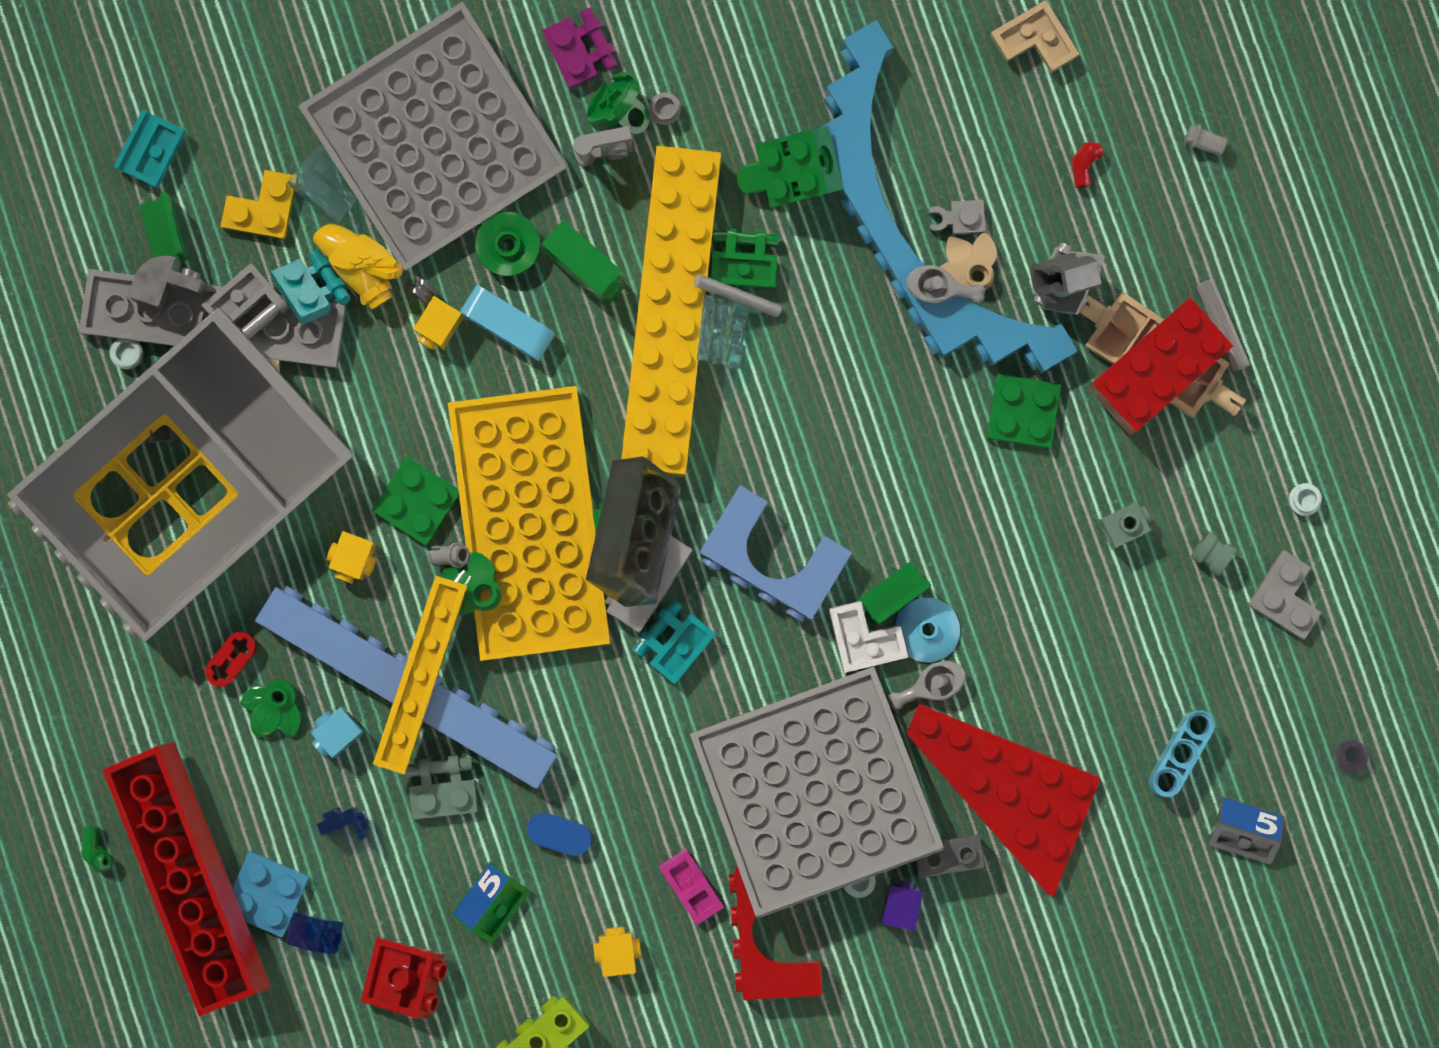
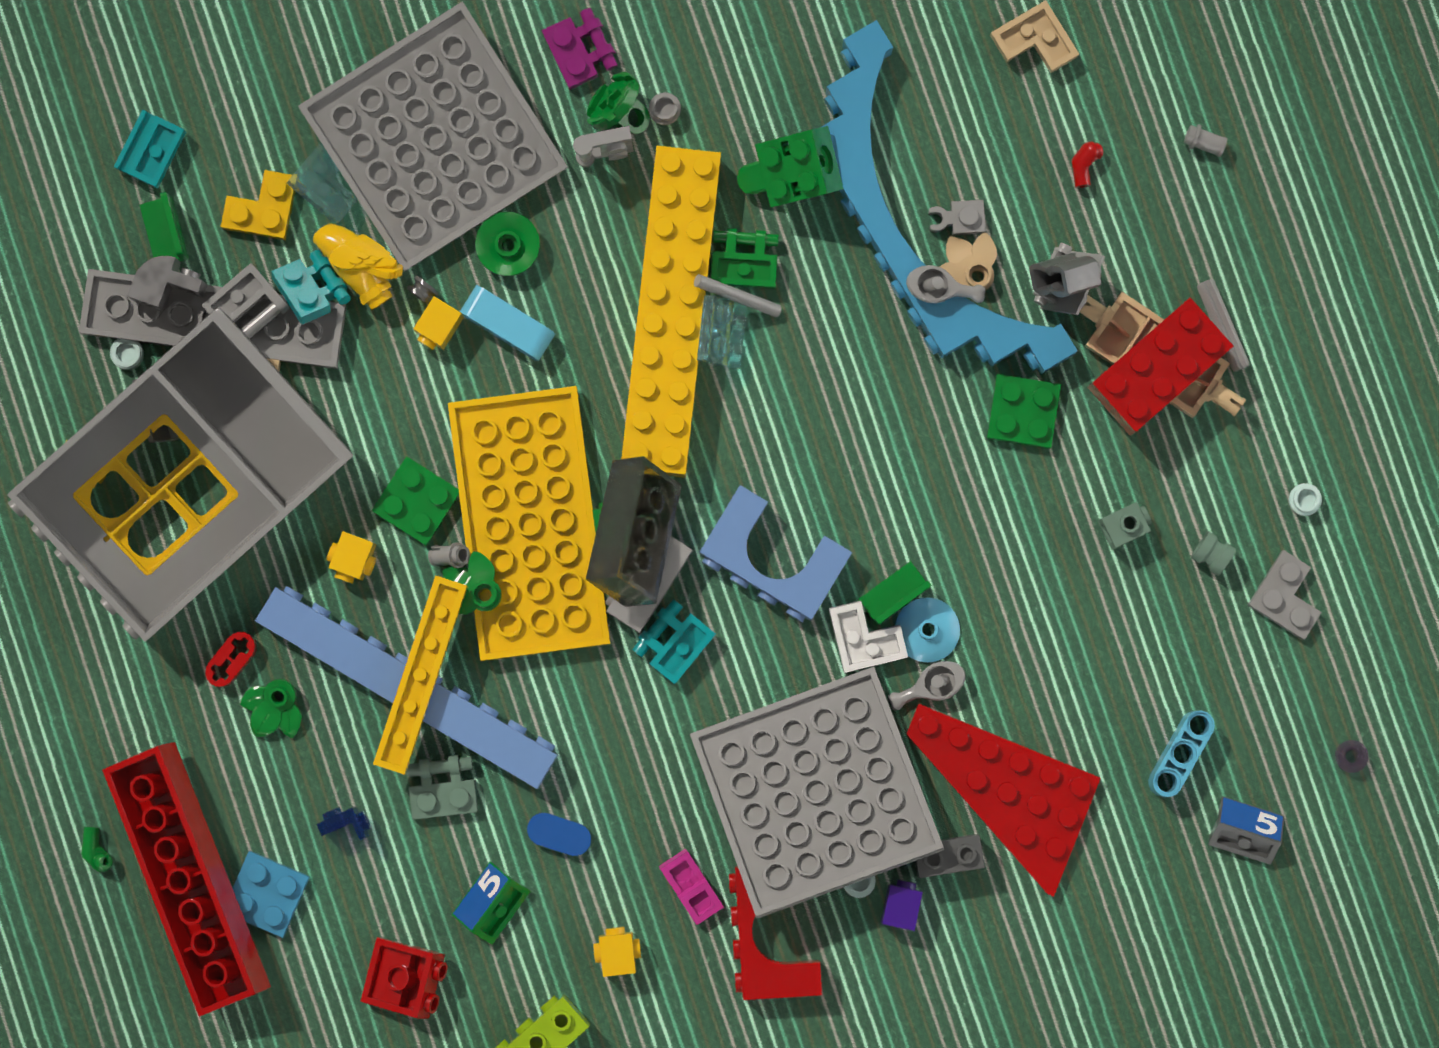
clear blue bracket [287,912,344,954] -> none
medium azure brick [311,707,365,758] -> none
green brick [541,219,624,305] -> none

